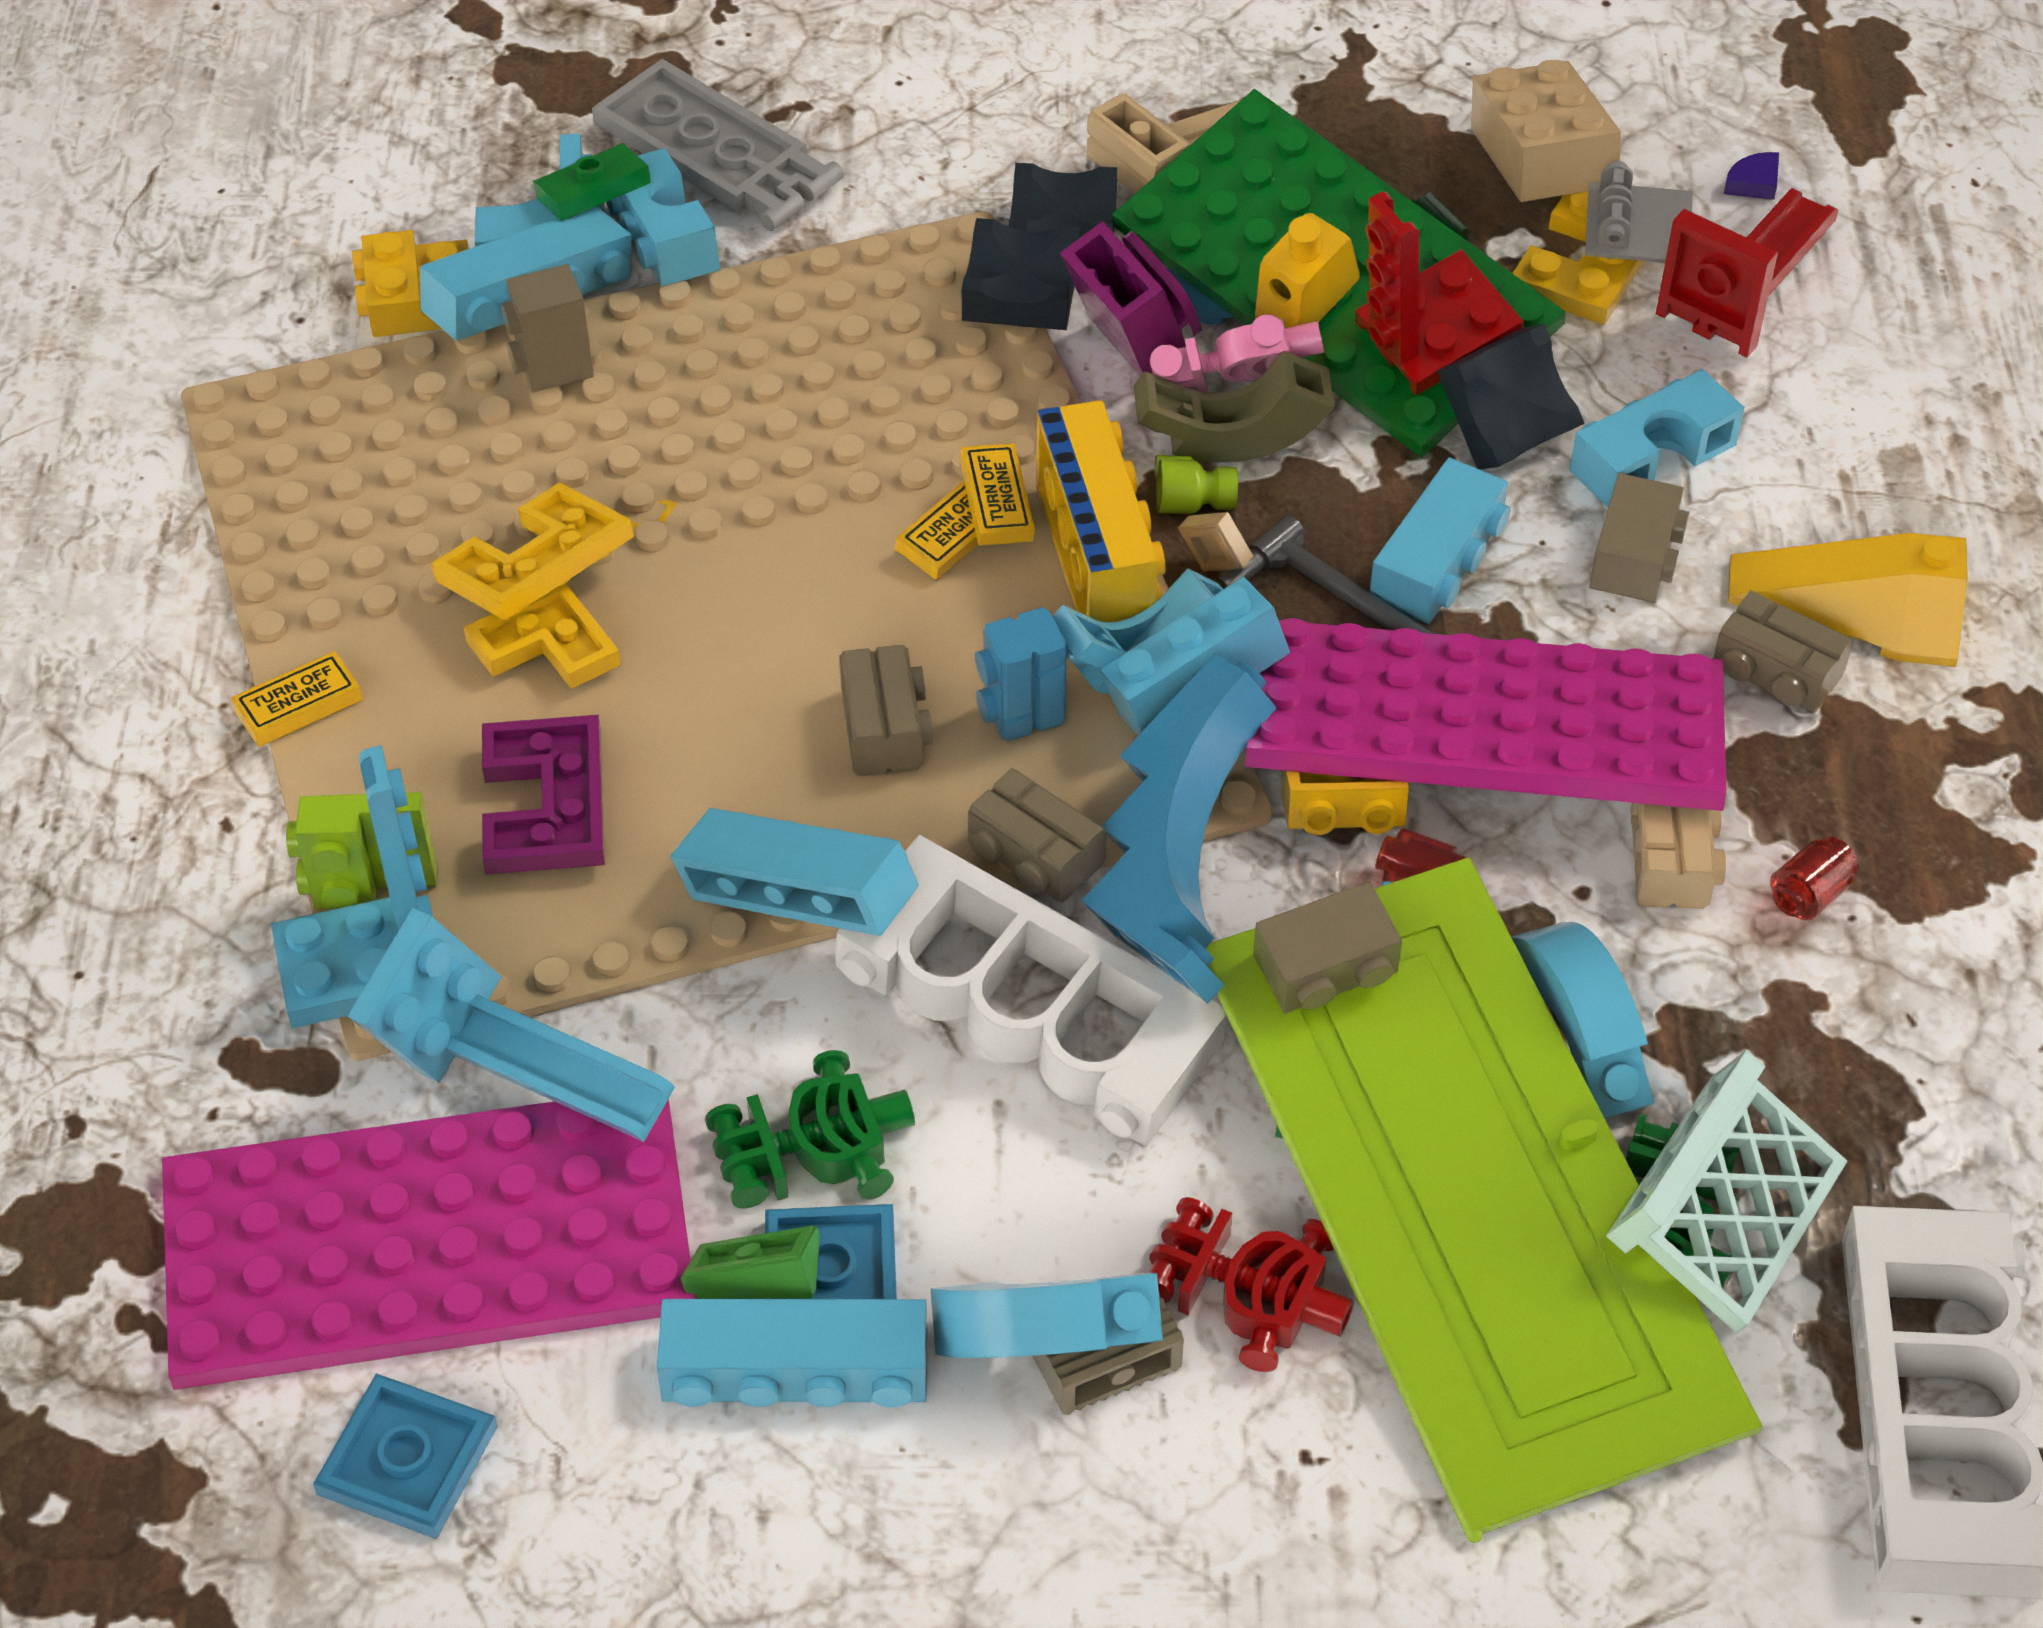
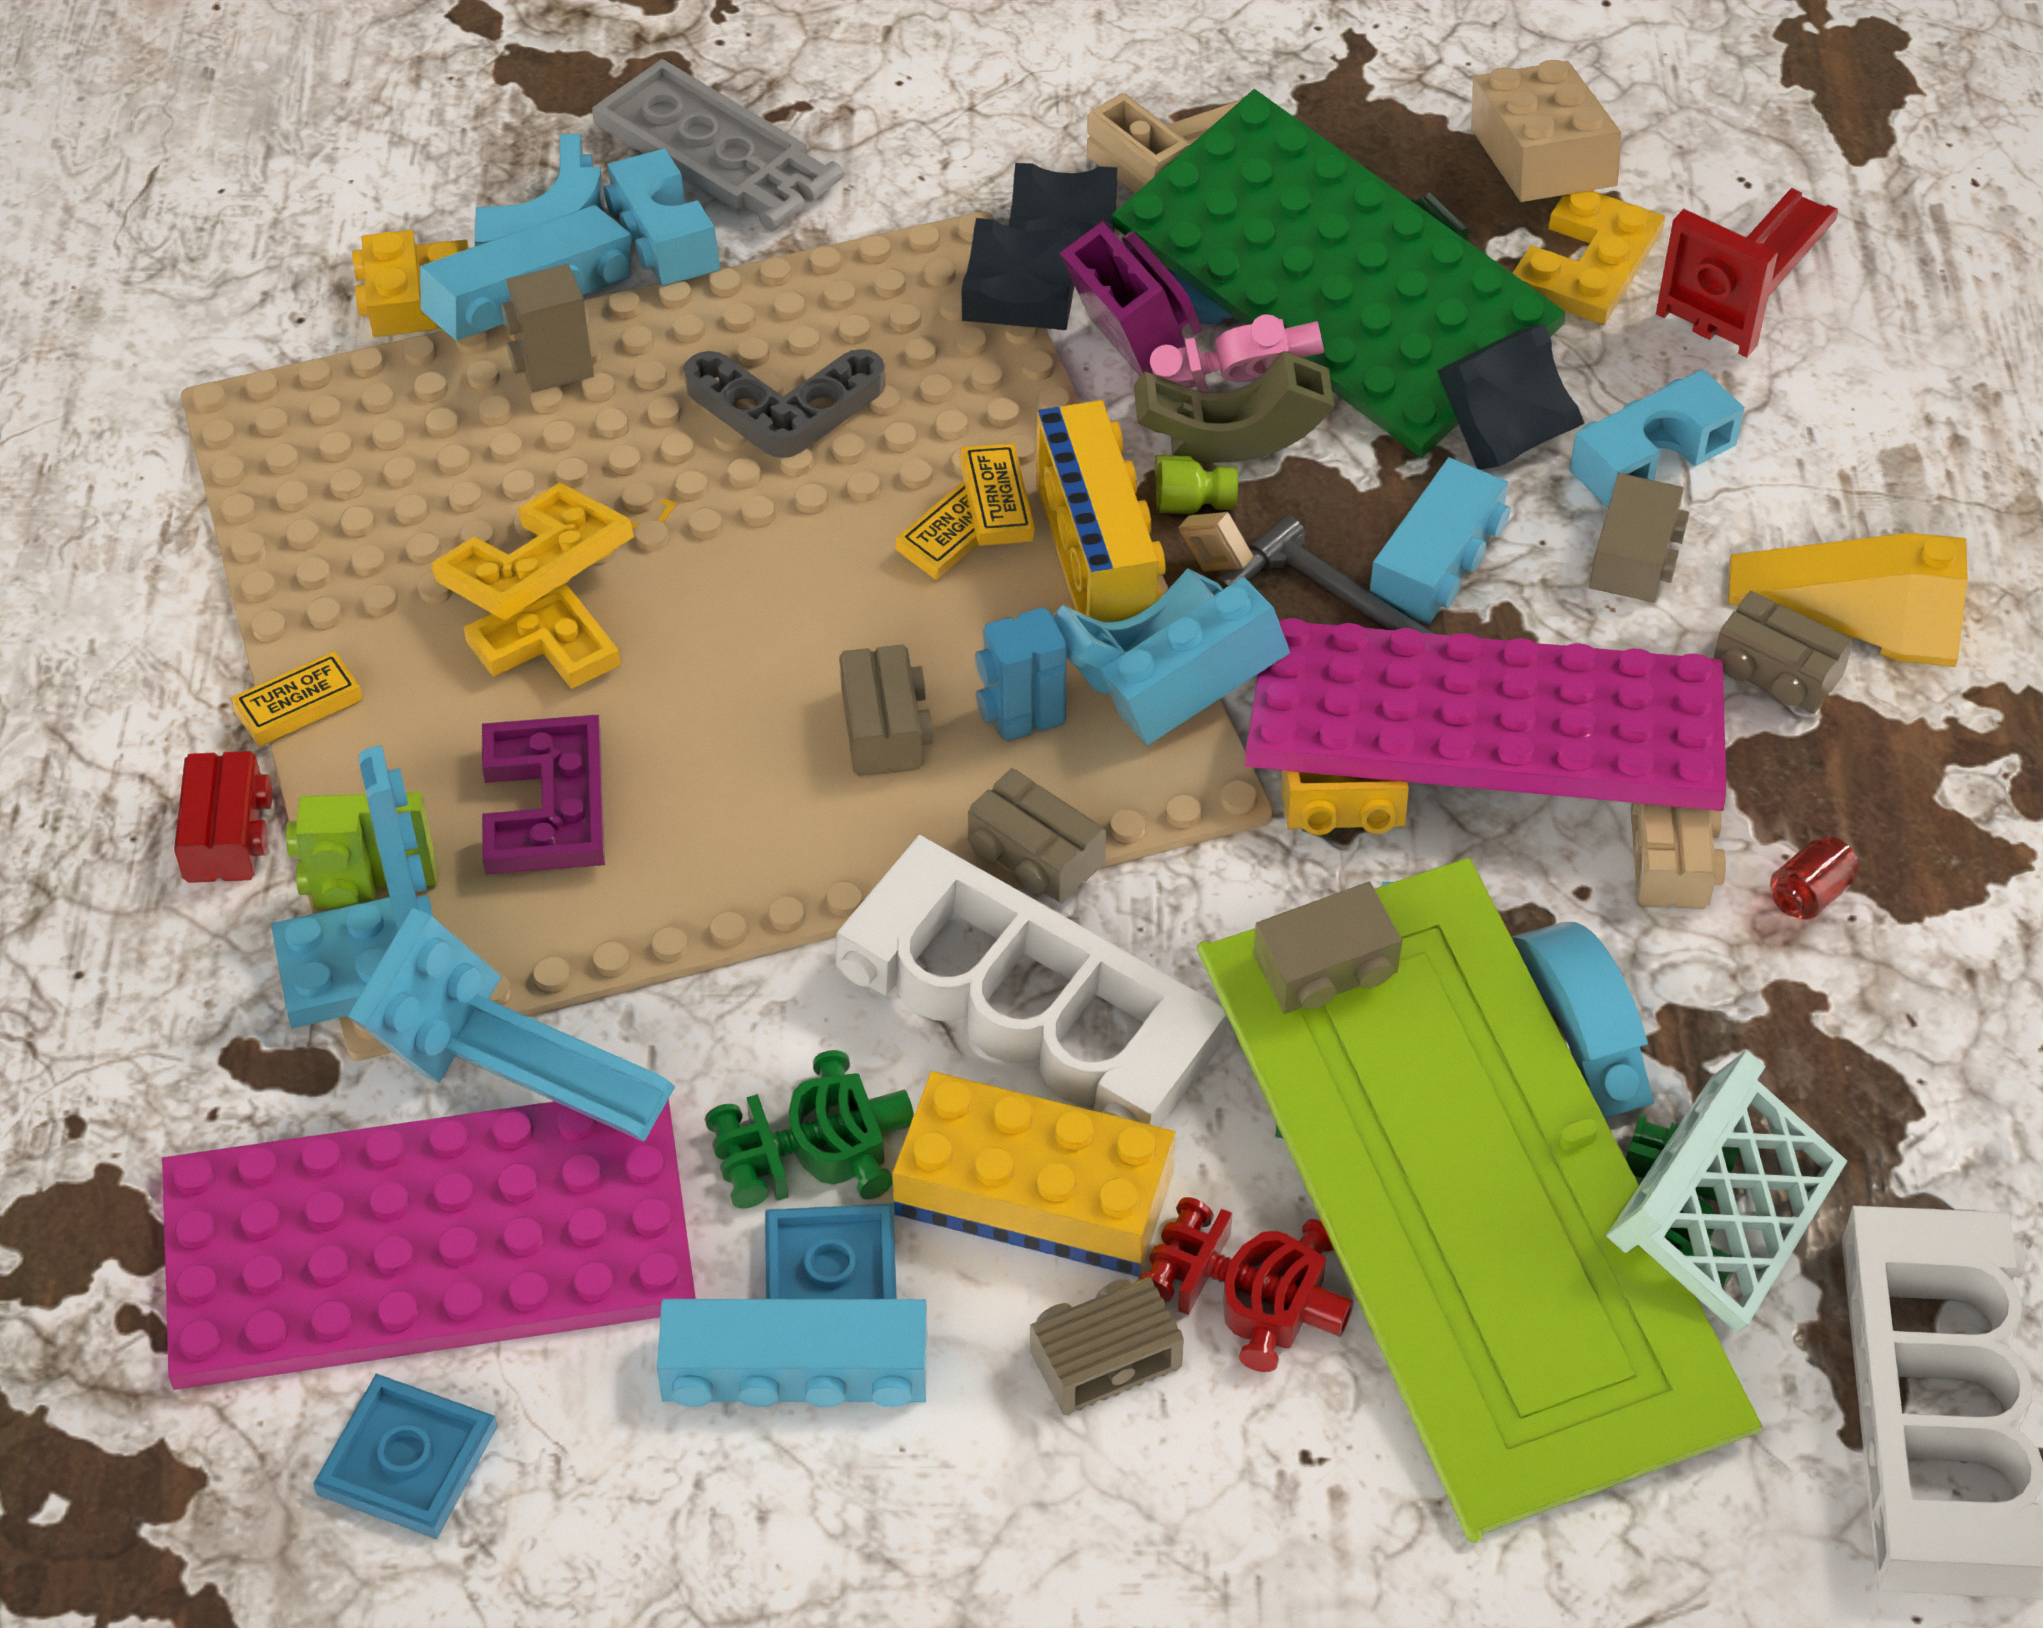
green plate [533,143,651,221] -> none
medium azure brick [670,808,919,936] -> none
bright green slope [680,1226,820,1299] -> none
medium azure arch [930,1273,1163,1358] -> none
dark azure arch [1082,654,1276,1004] -> none
yellow torso [1255,213,1360,328] -> none
red bracket [1355,191,1523,395] -> none
clear red brick [1375,828,1468,882] -> none
light grey hinge [1585,161,1692,263] -> none
dark purple tile [1723,152,1779,199] -> none
none -> red brick [174,751,272,883]
none -> dark grey beam [684,349,885,458]
none -> yellow brick [892,1071,1176,1277]

